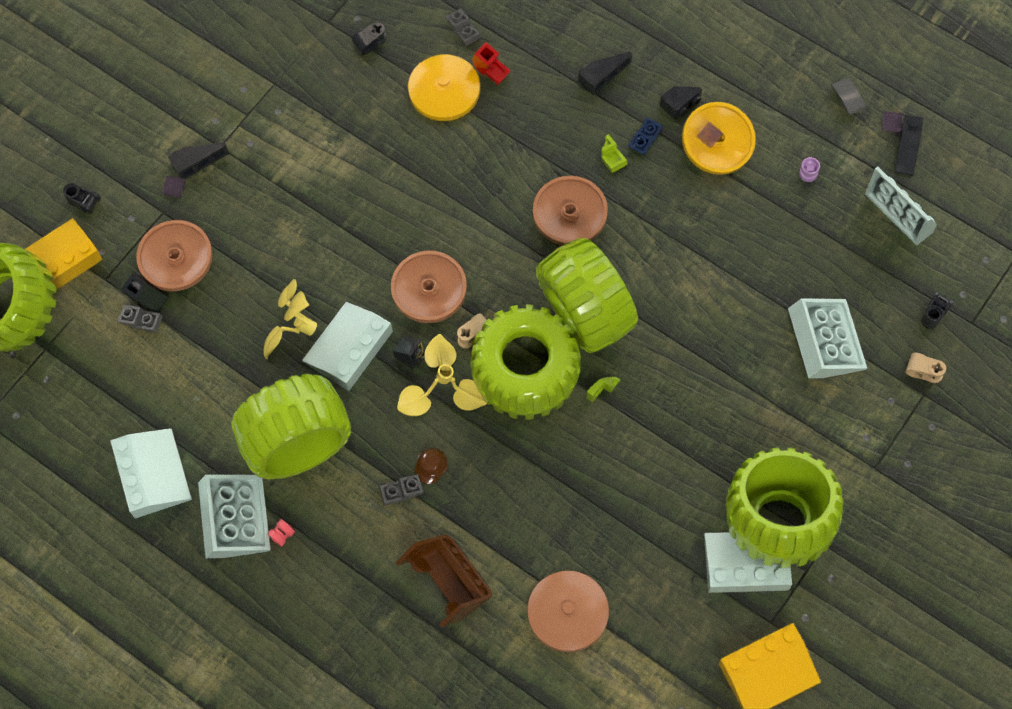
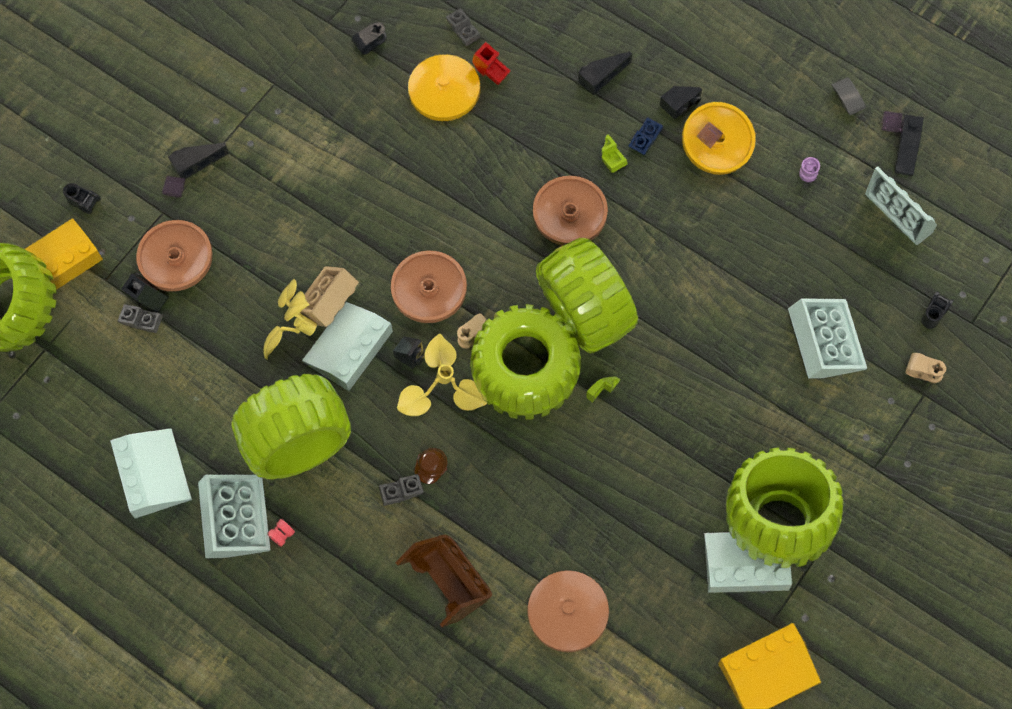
none -> tan slope [300,266,359,327]

